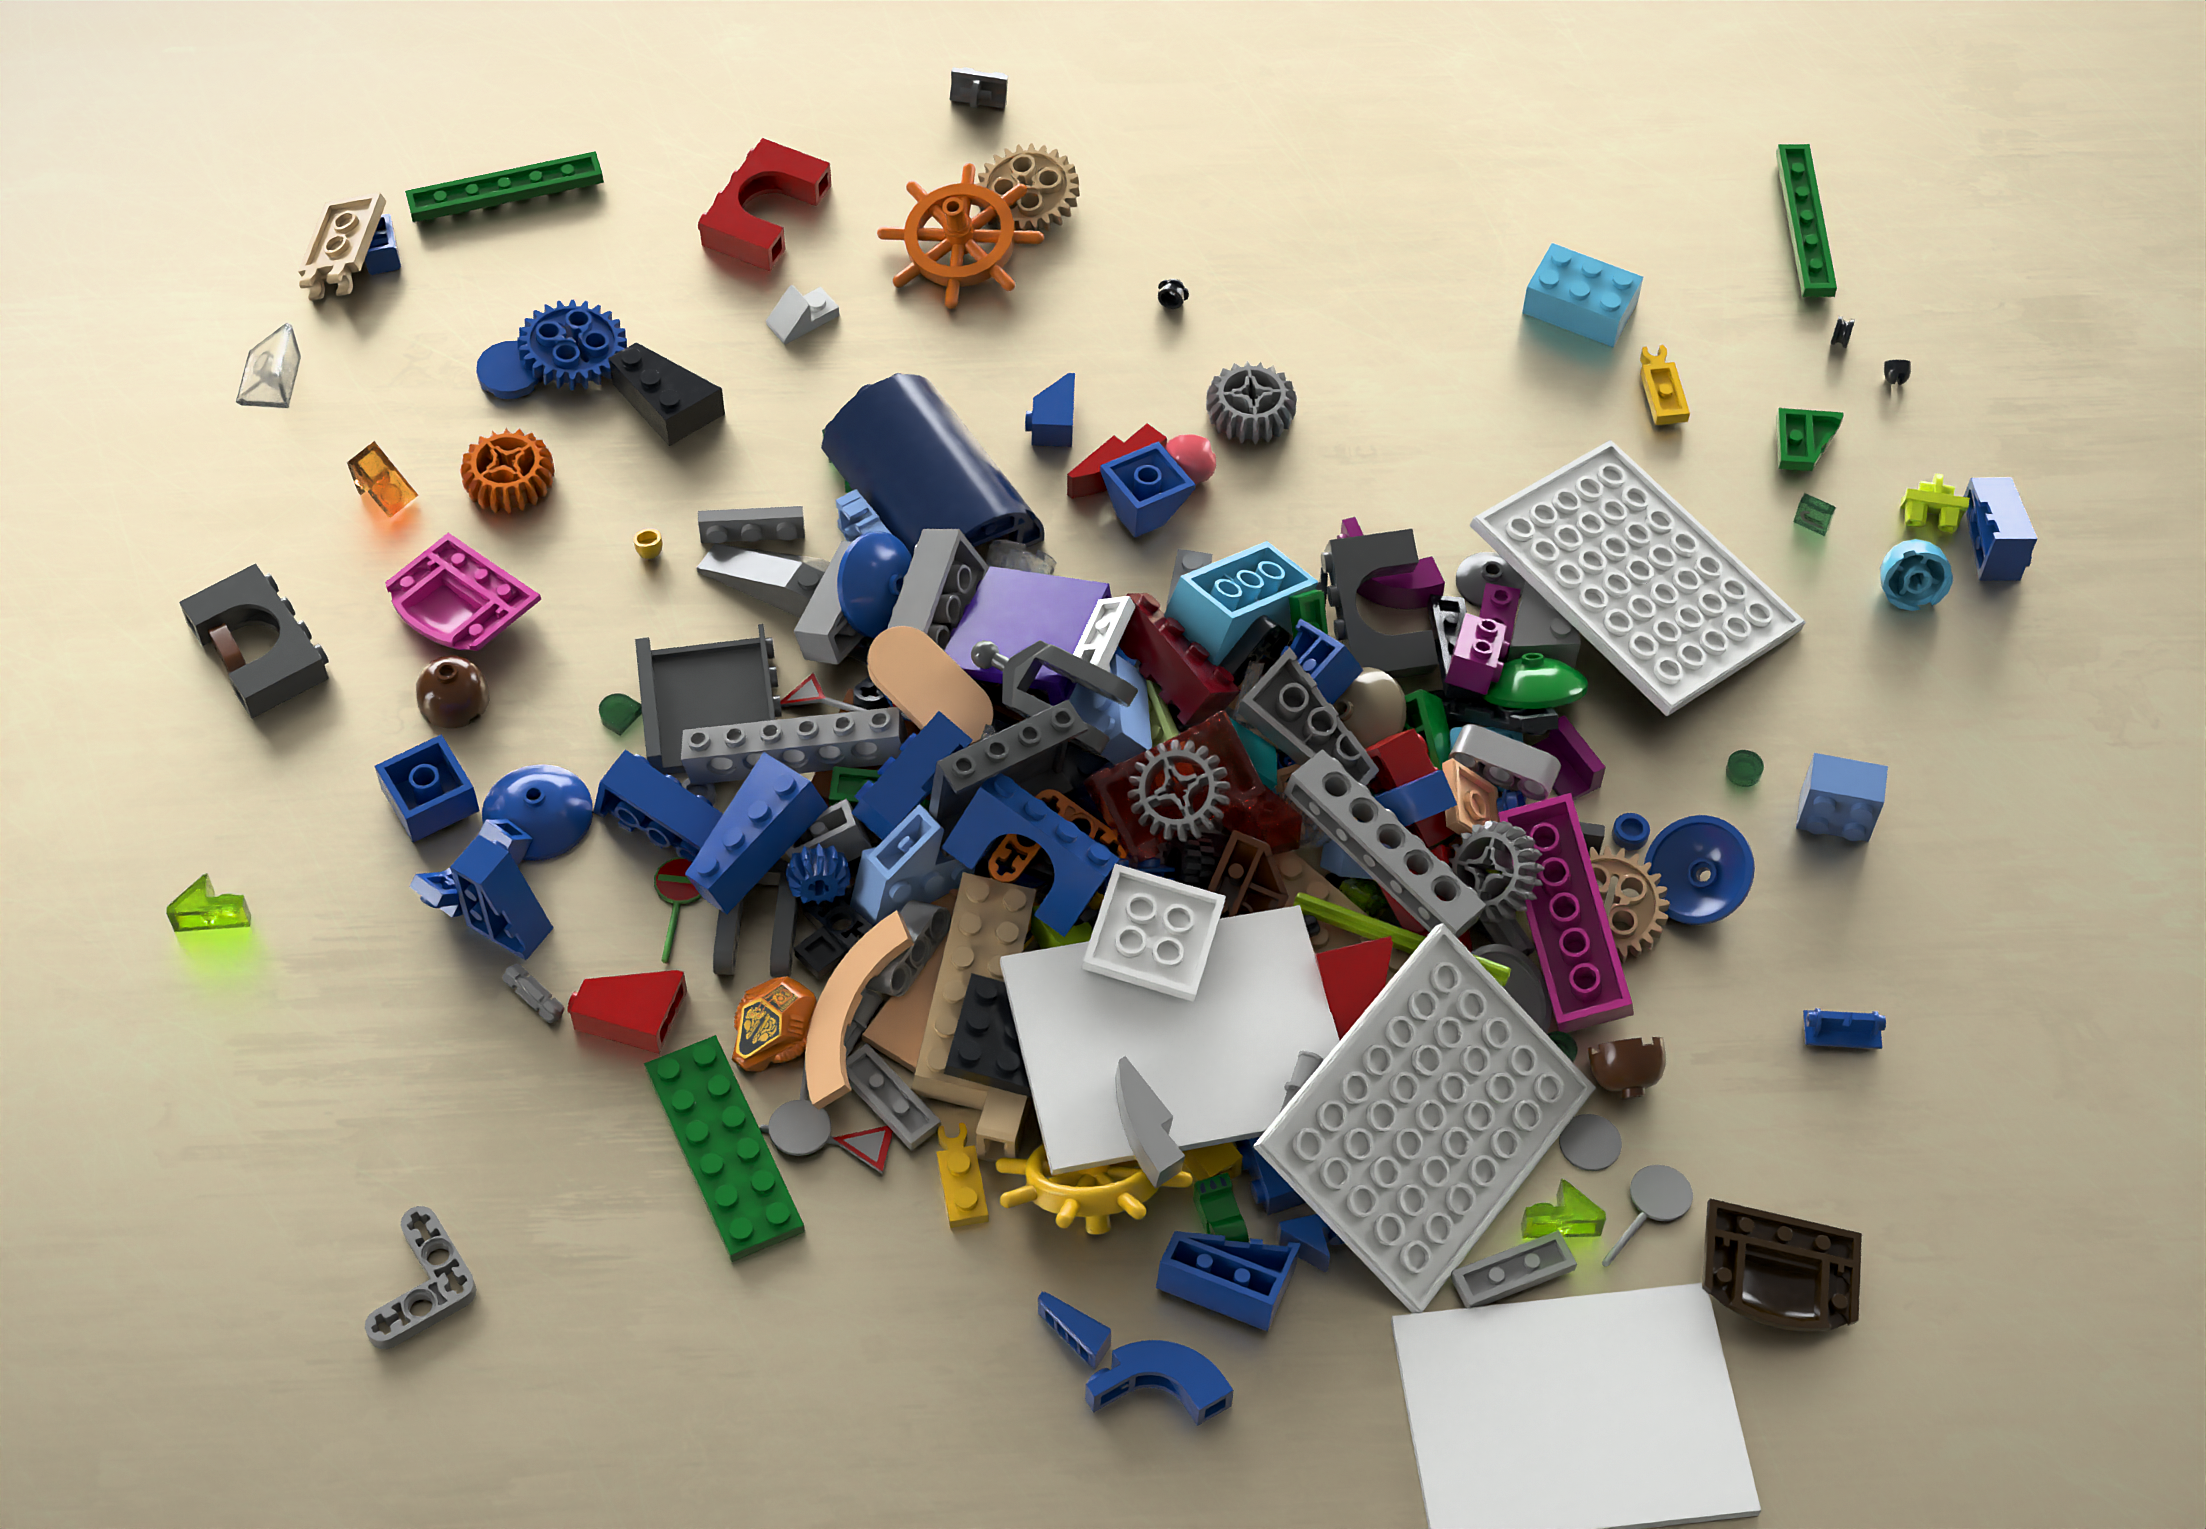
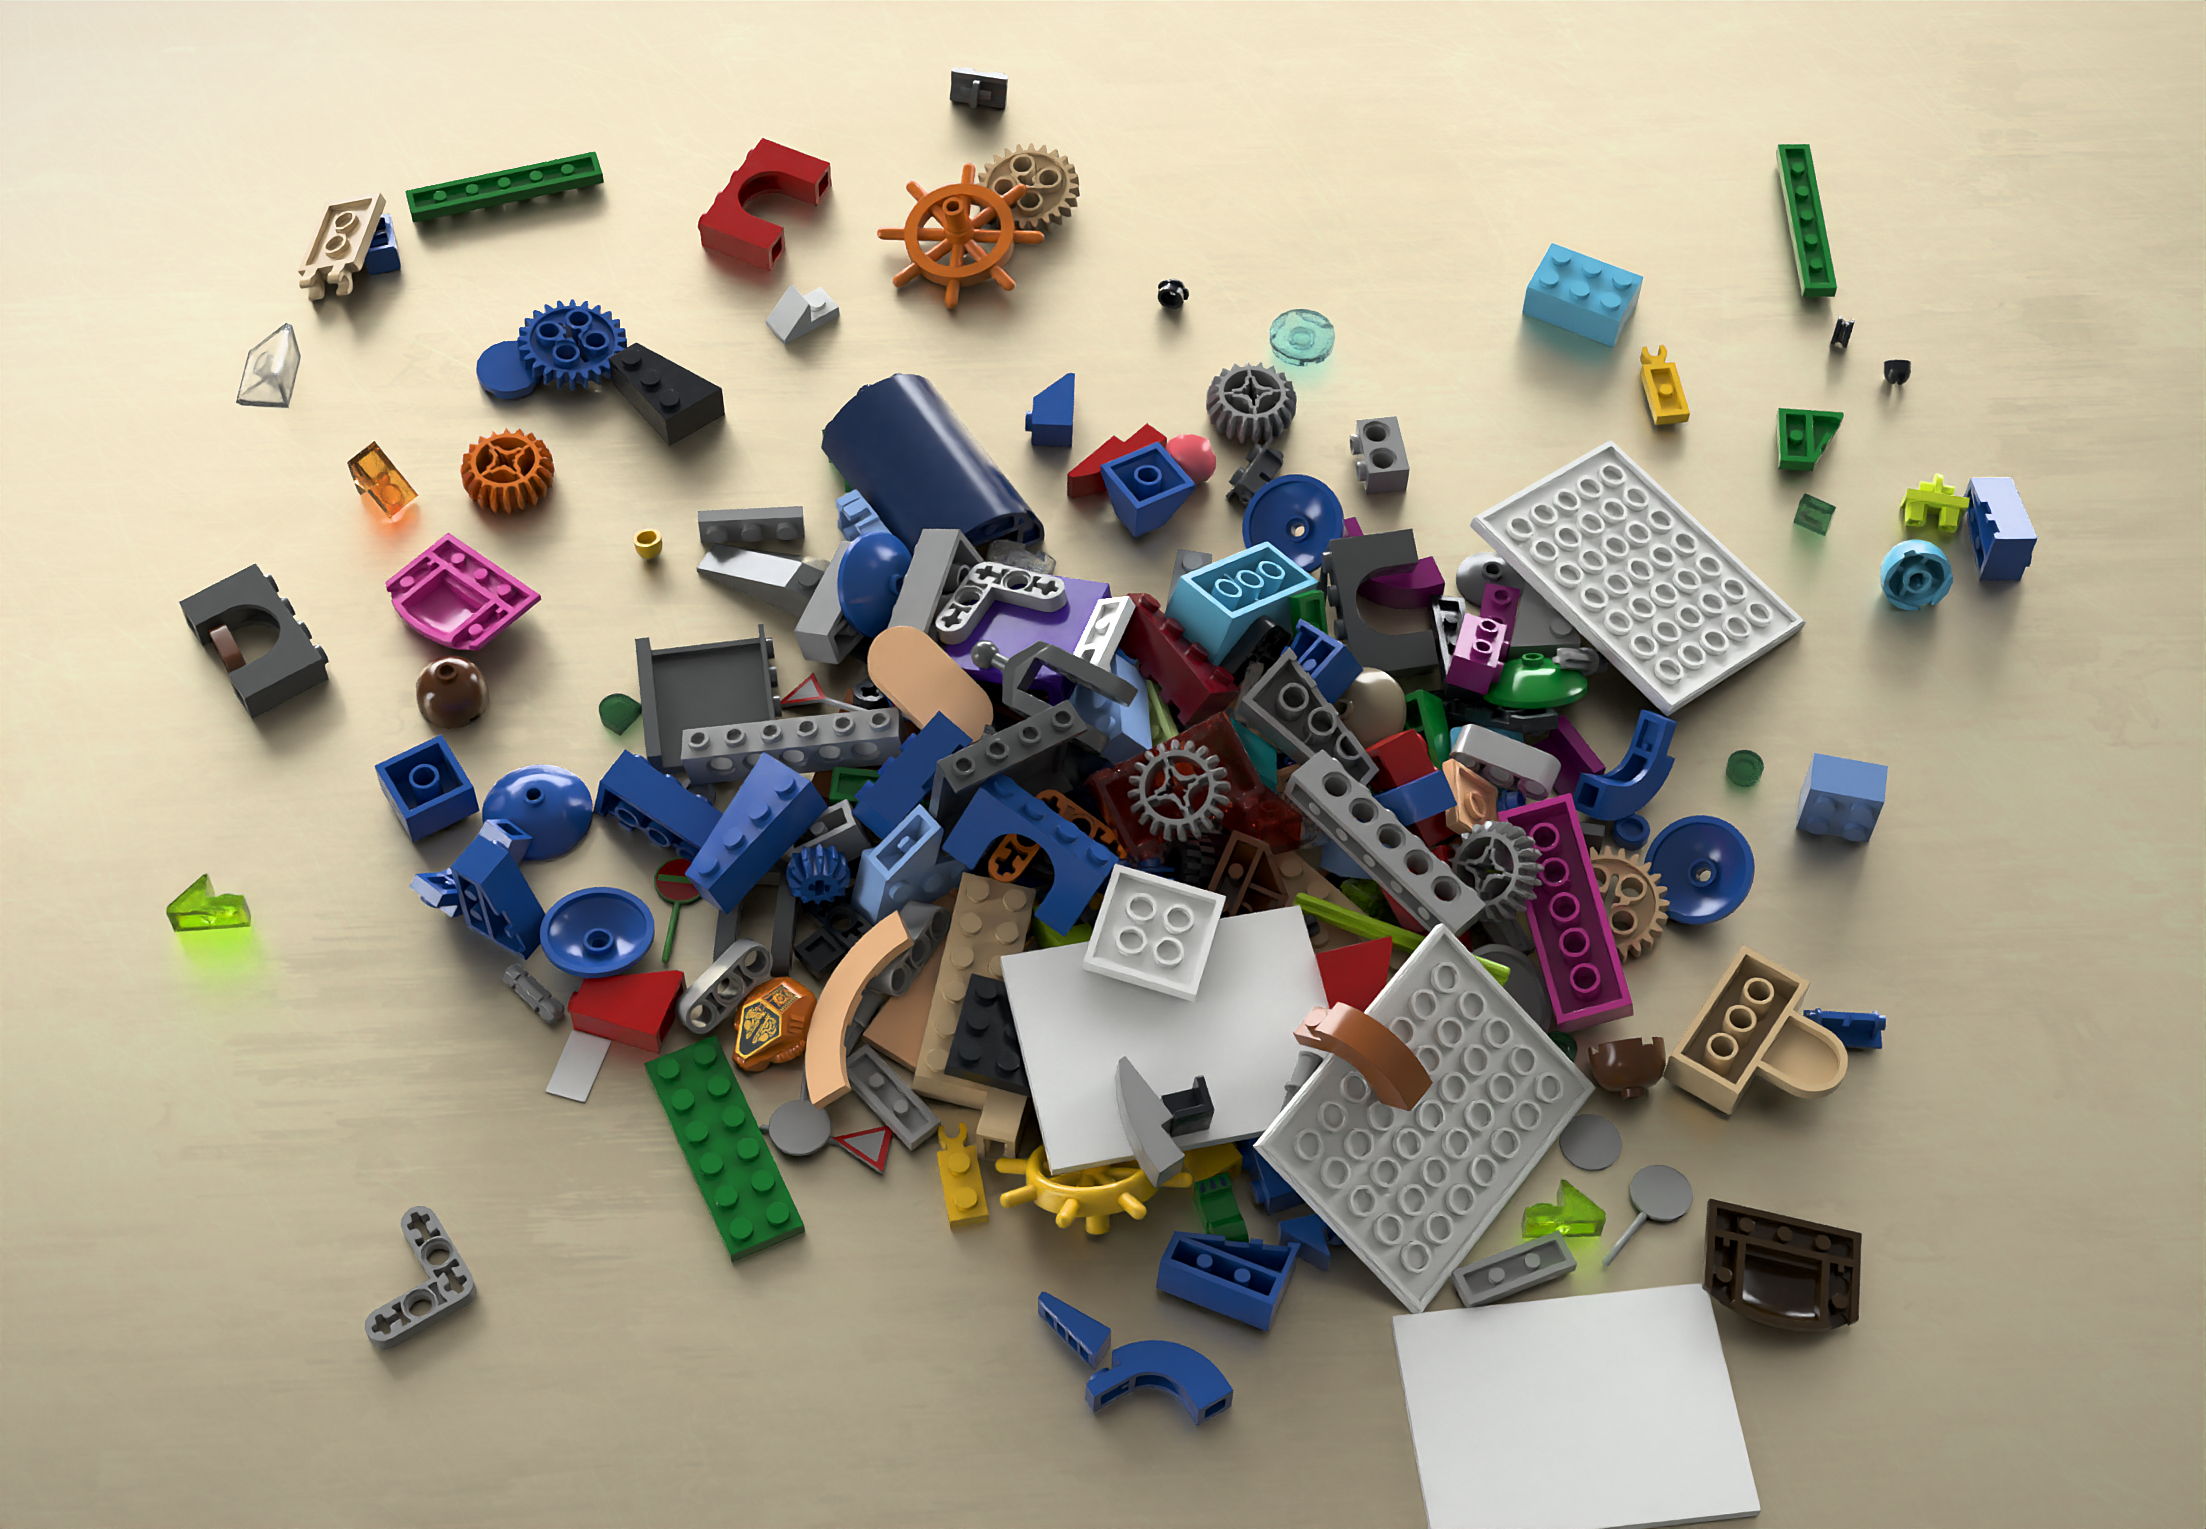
none -> blue dish [540,887,655,978]
none -> white sticker [545,1030,611,1103]
none -> light grey beam [674,938,773,1034]
none -> light grey beam [936,562,1067,645]
none -> black panel [1160,1075,1215,1138]
none -> dark grey hinge [1225,437,1284,505]
none -> blue dish [1242,474,1344,574]
none -> clear light blue tile [1269,309,1335,366]
none -> dark orange arch [1293,1002,1433,1111]
none -> light grey brick [1350,416,1410,495]
none -> light grey axle [1552,647,1609,675]
none -> blue arch [1573,710,1677,821]
none -> tan brick [1663,945,1848,1116]

